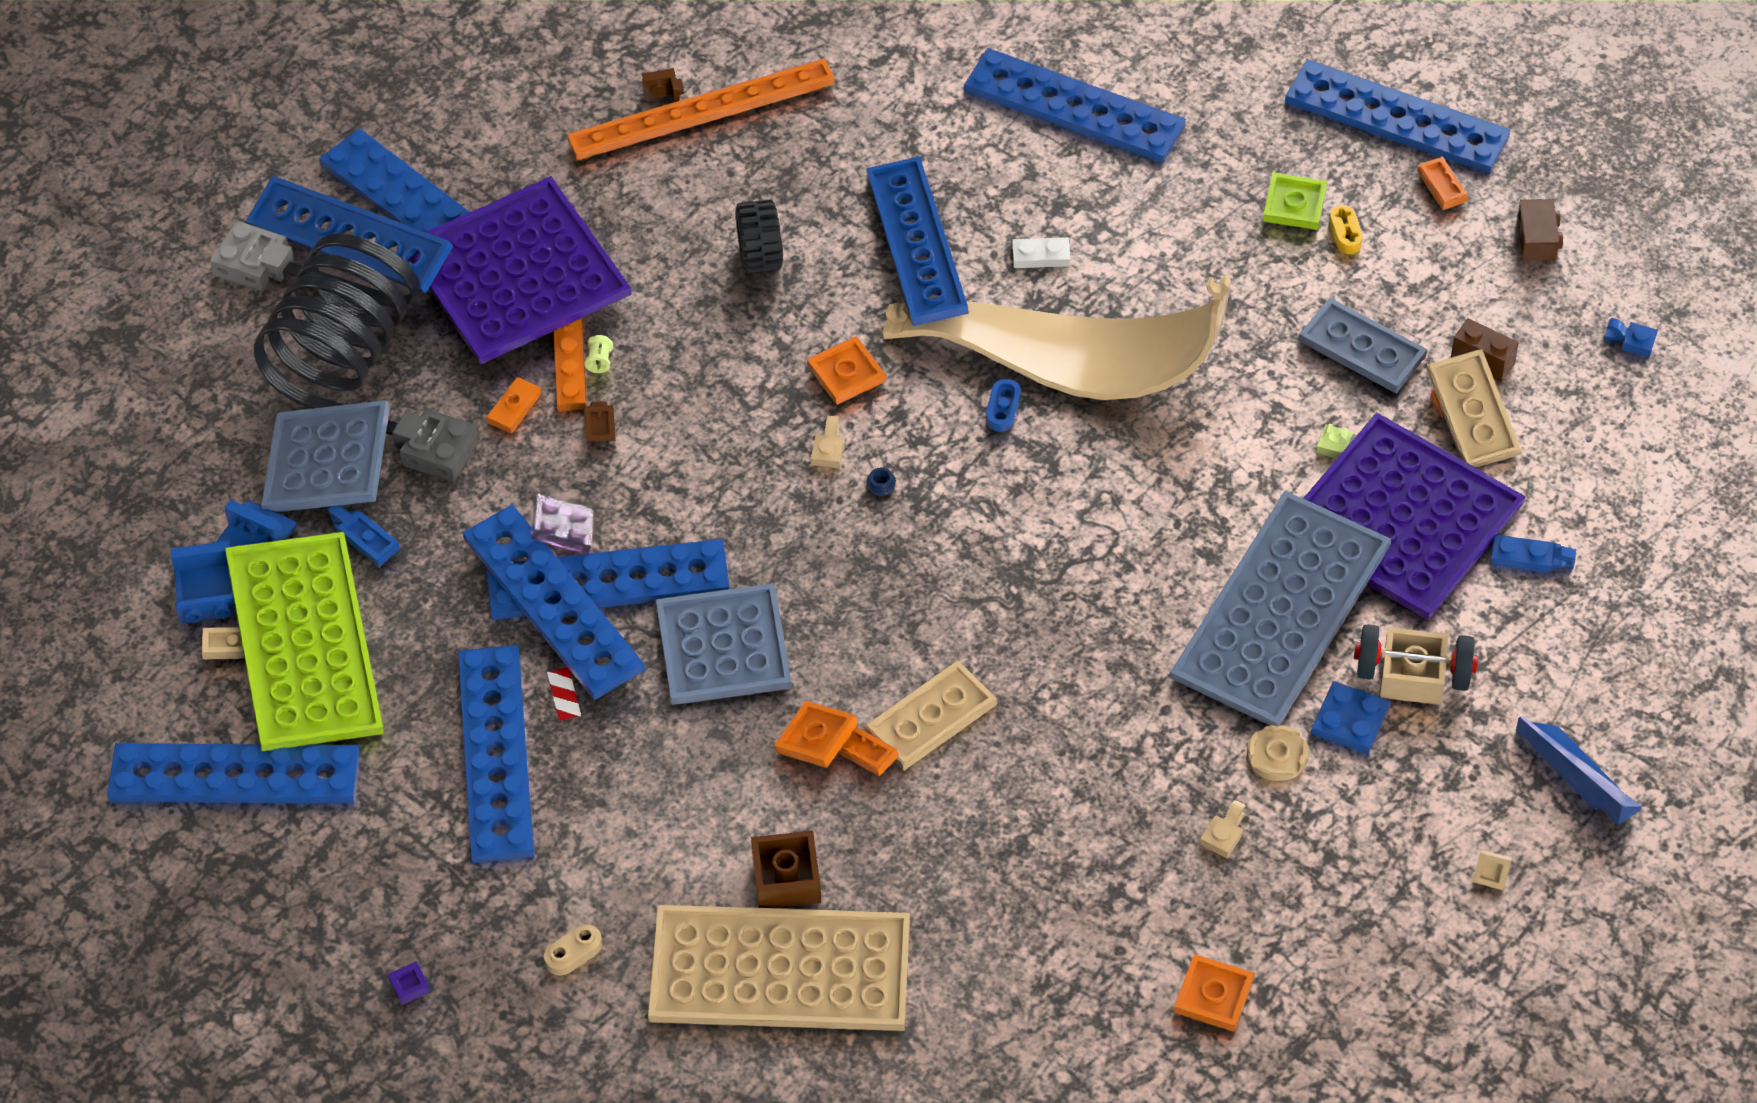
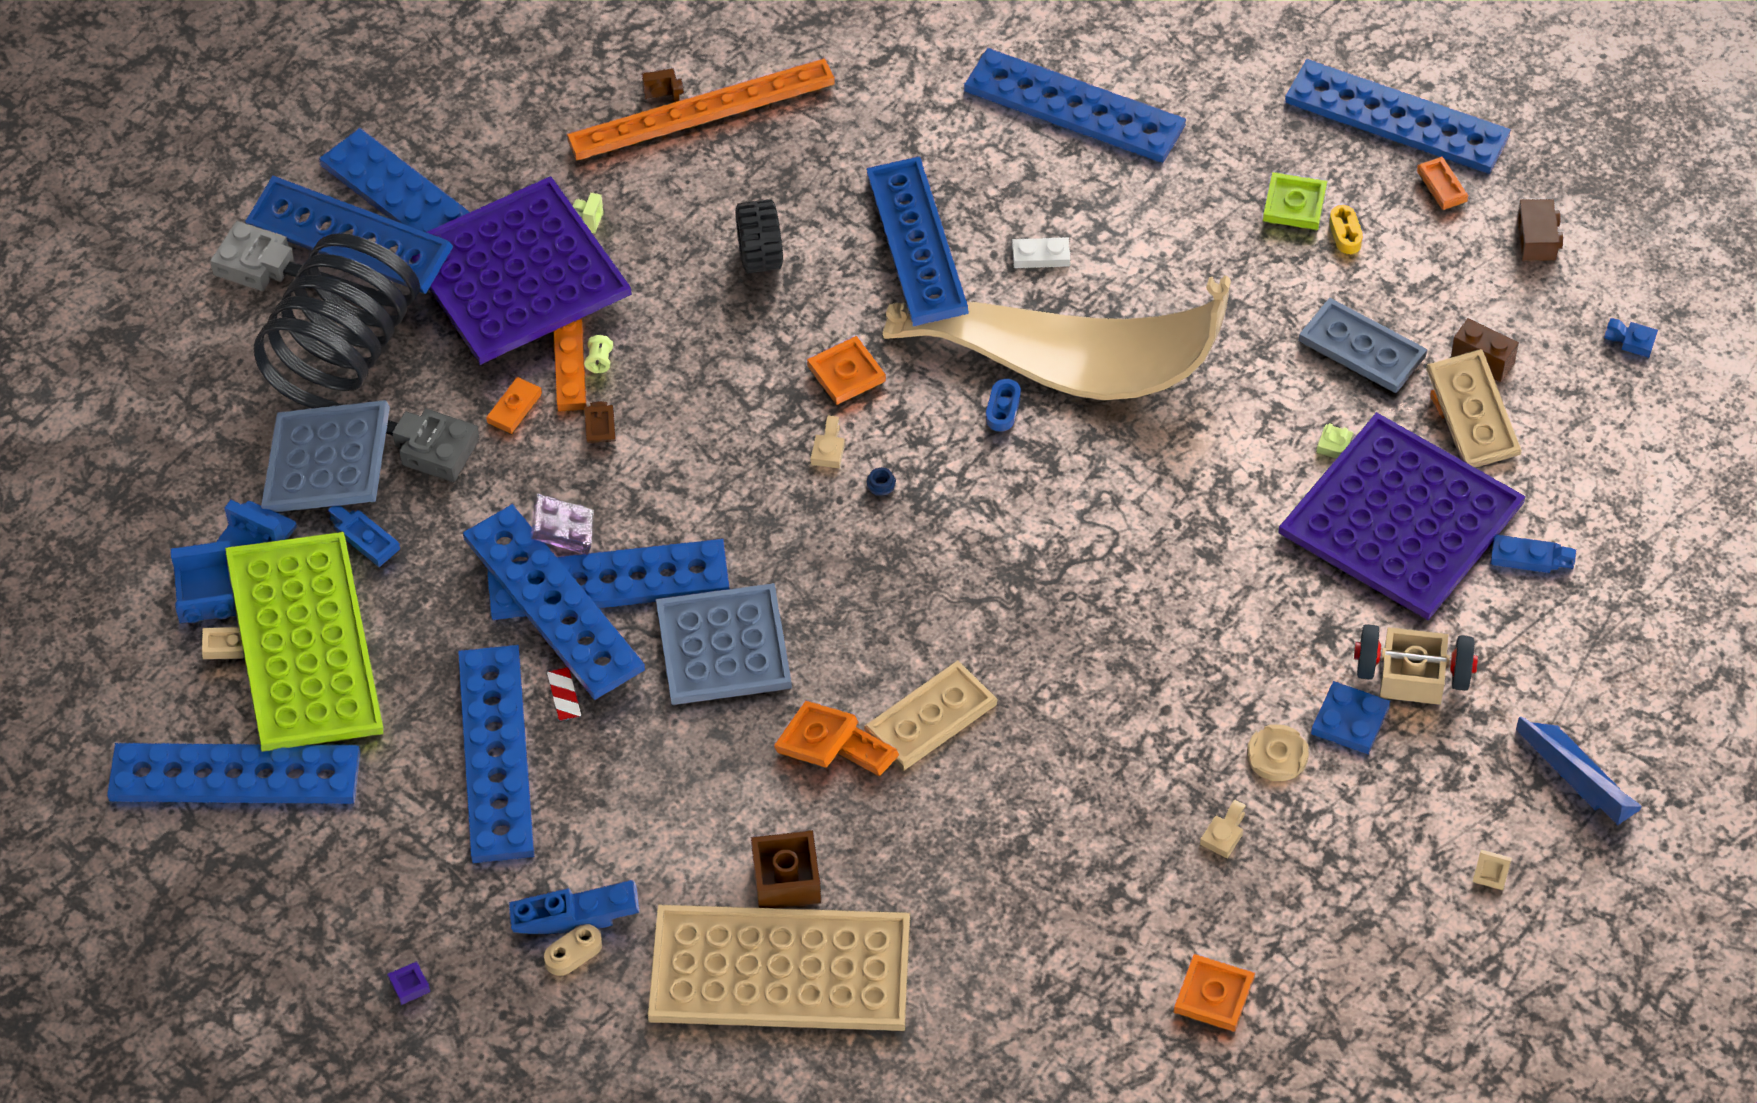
sand blue plate [1170,491,1391,727] -> none
none -> blue slope [509,880,640,934]
none -> yellowish green tile [573,193,603,233]

